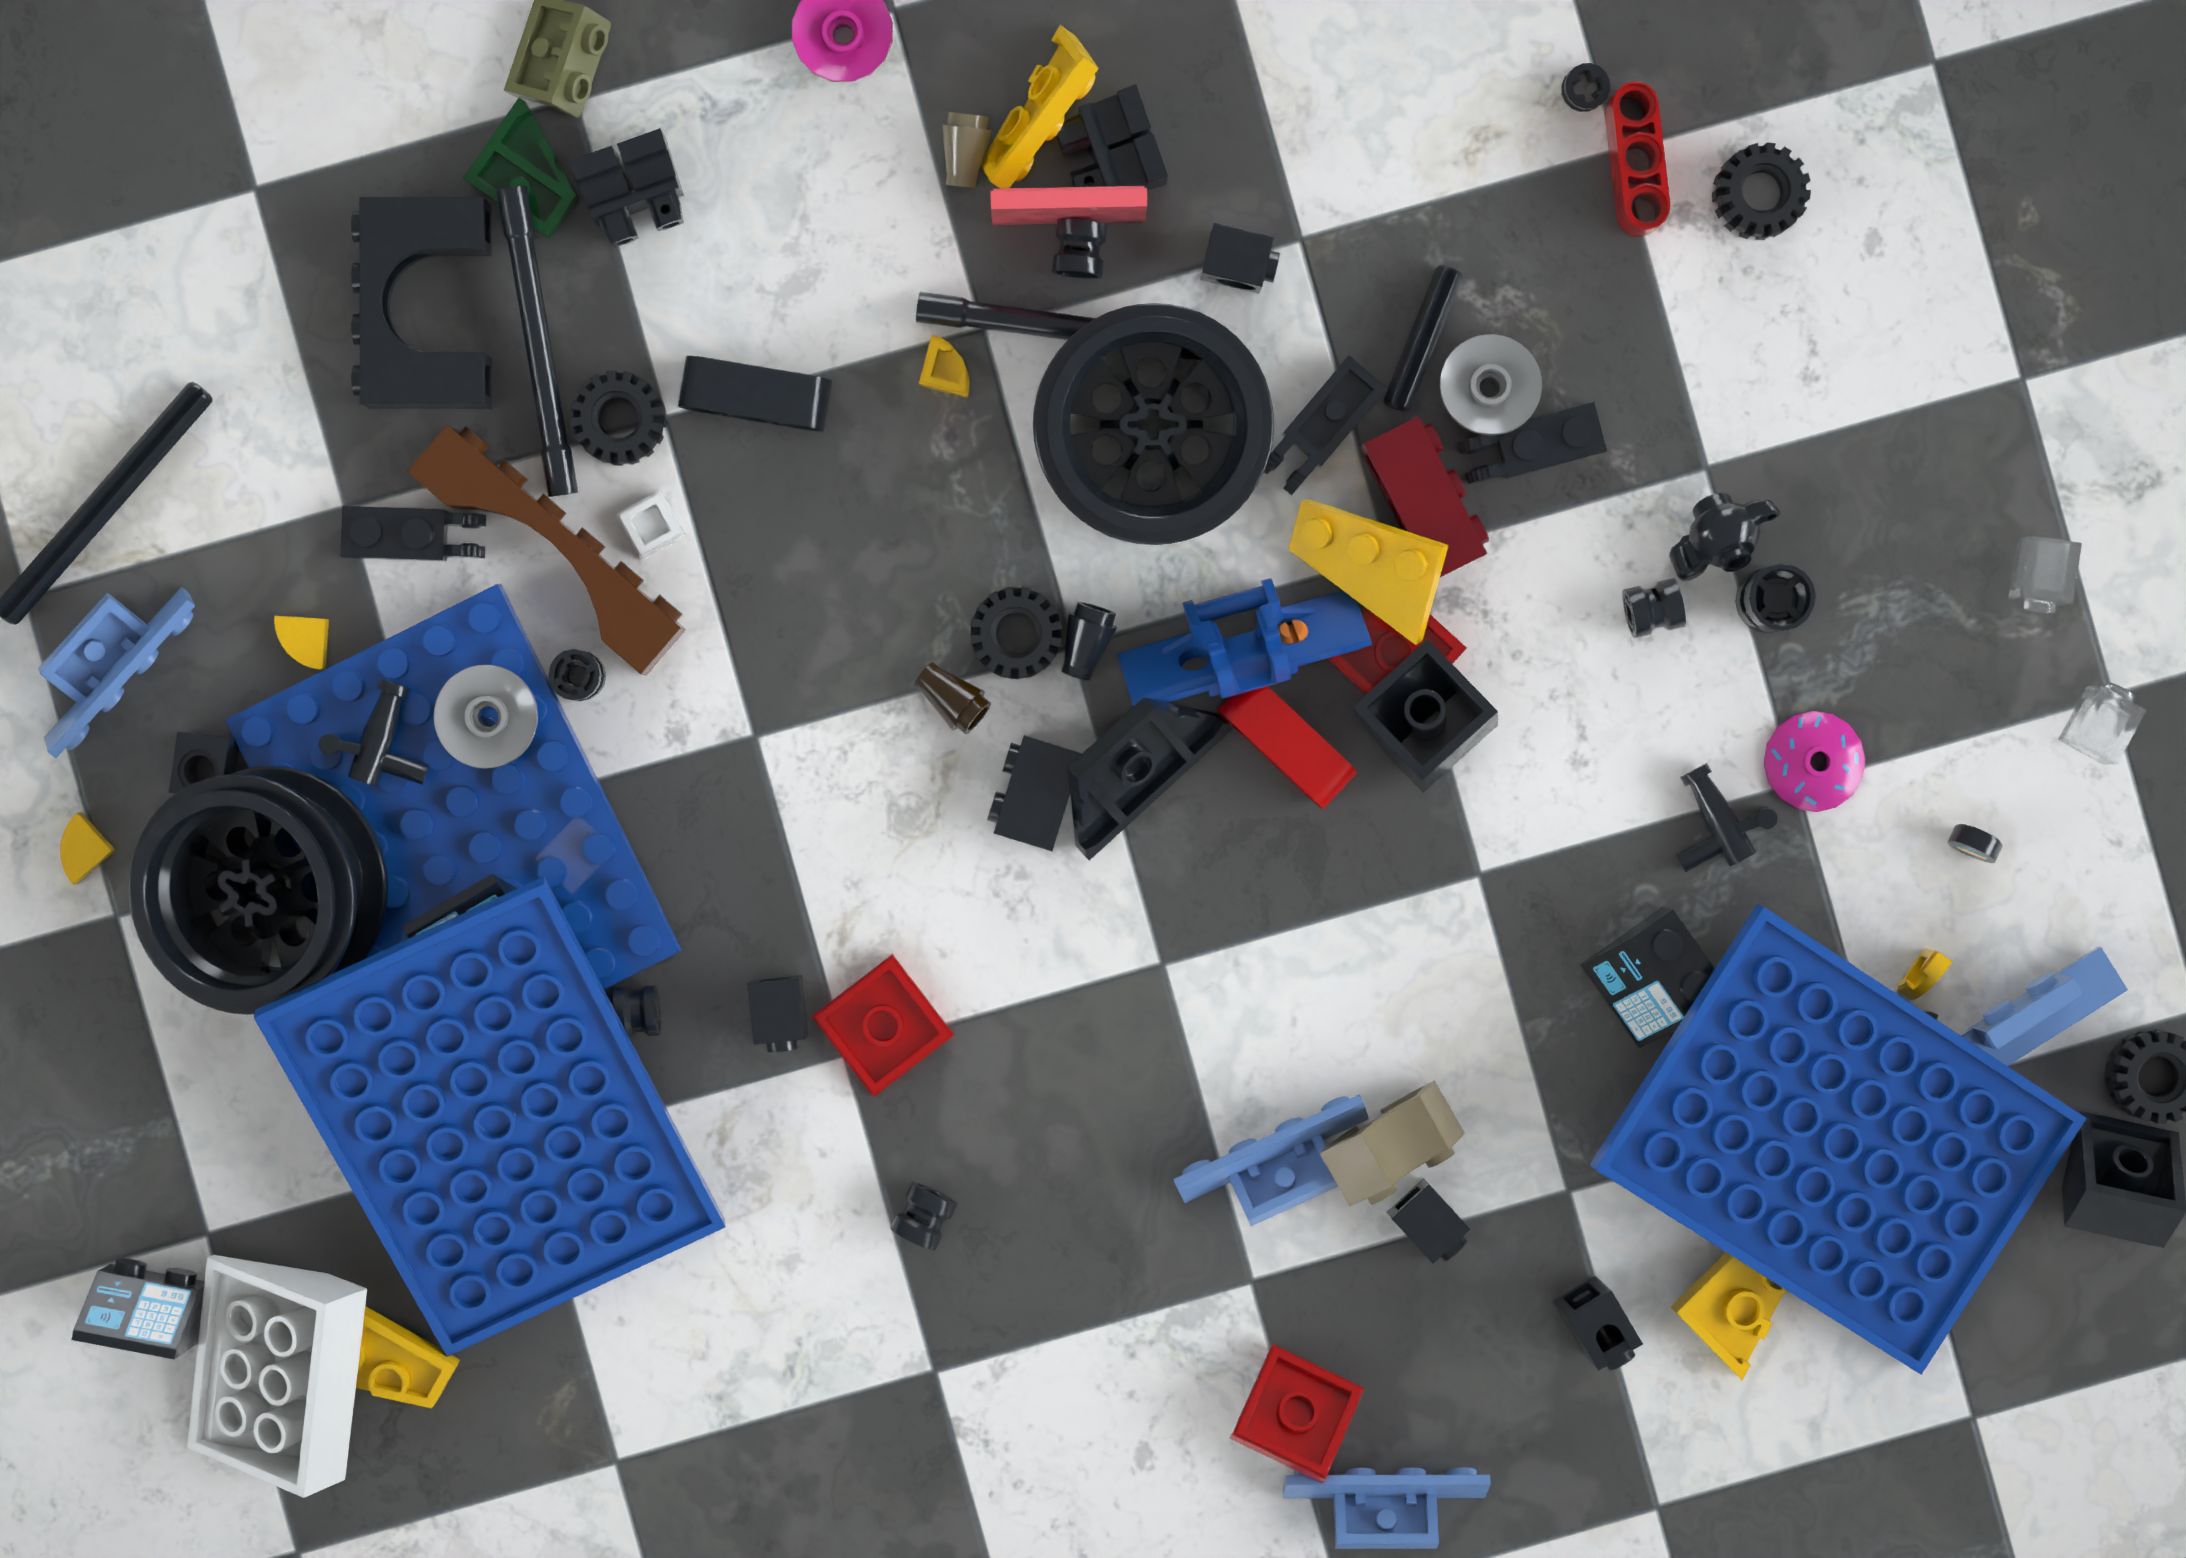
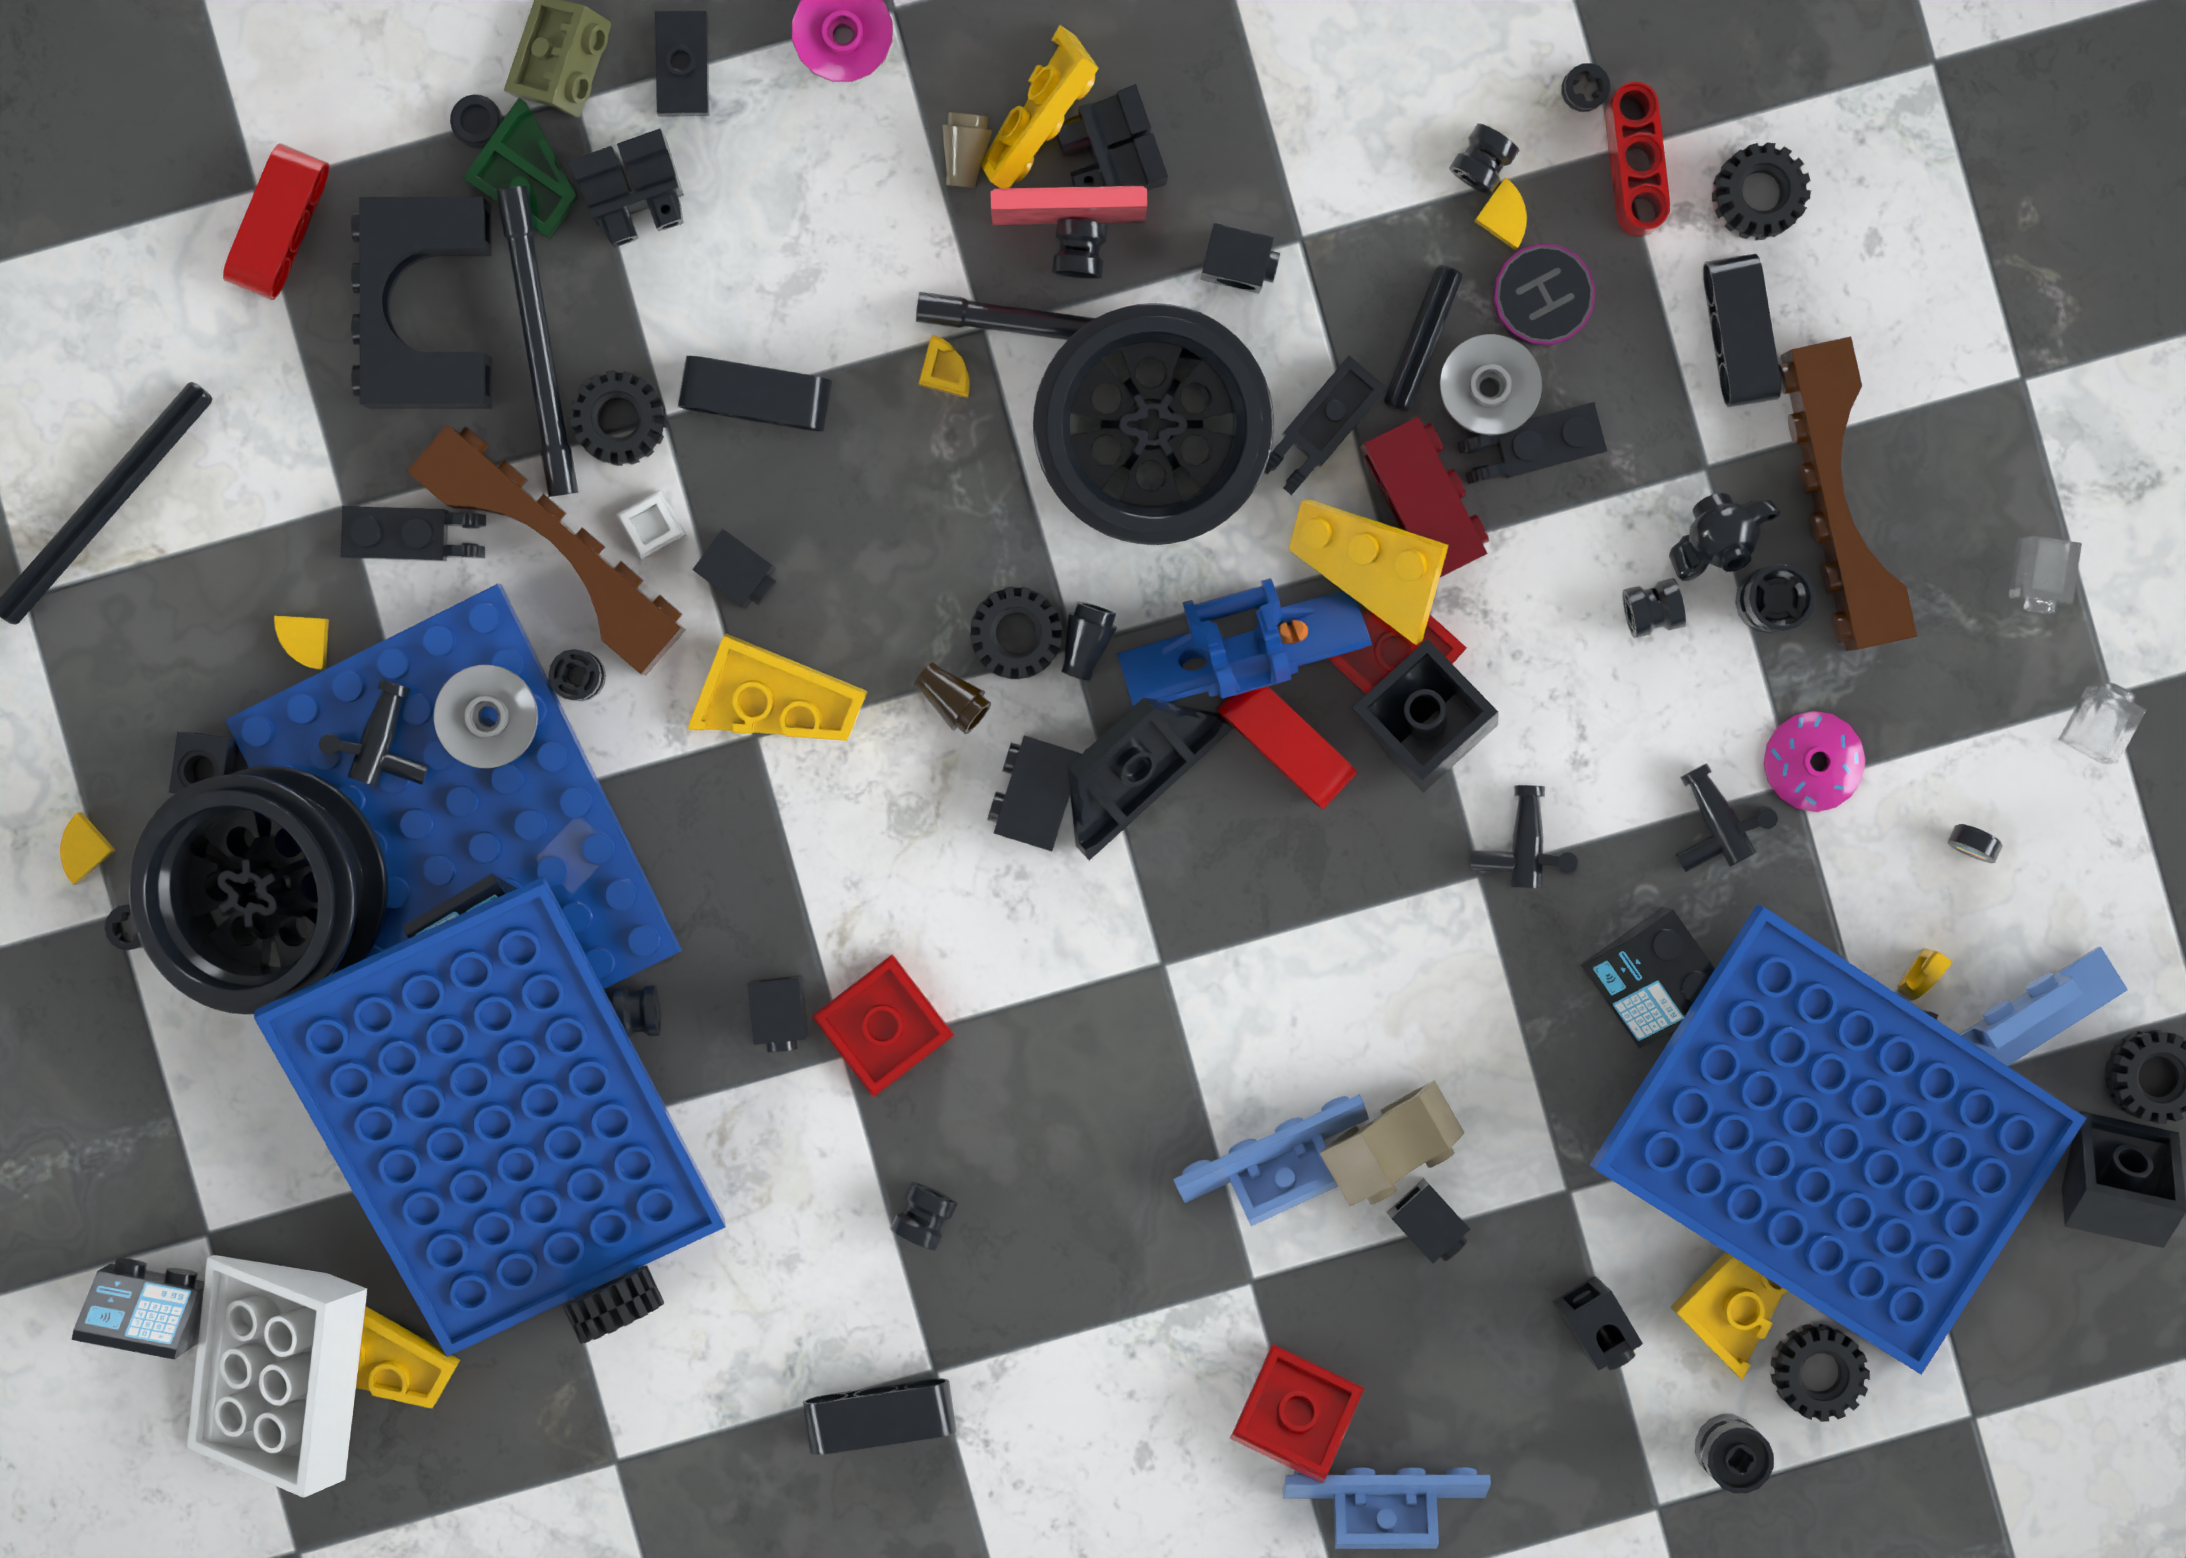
medium blue bracket [38,587,195,758] -> none
none -> black bush [104,904,143,950]
none -> red beam [223,143,330,300]
none -> black tile [450,94,503,149]
none -> black tyre [563,1265,664,1344]
none -> black plate [655,11,710,117]
none -> yellow wing [687,633,868,741]
none -> black brick [692,529,777,609]
none -> black beam [803,1378,957,1455]
none -> black wheel [1449,123,1520,195]
none -> black piece [1471,785,1579,888]
none -> yellow tile [1474,177,1527,250]
none -> black tile [1492,243,1596,347]
none -> black wheel [1695,1414,1774,1493]
none -> black beam [1703,254,1781,407]
none -> black tyre [1770,1324,1870,1422]
none -> reddish brown arch [1778,336,1918,651]

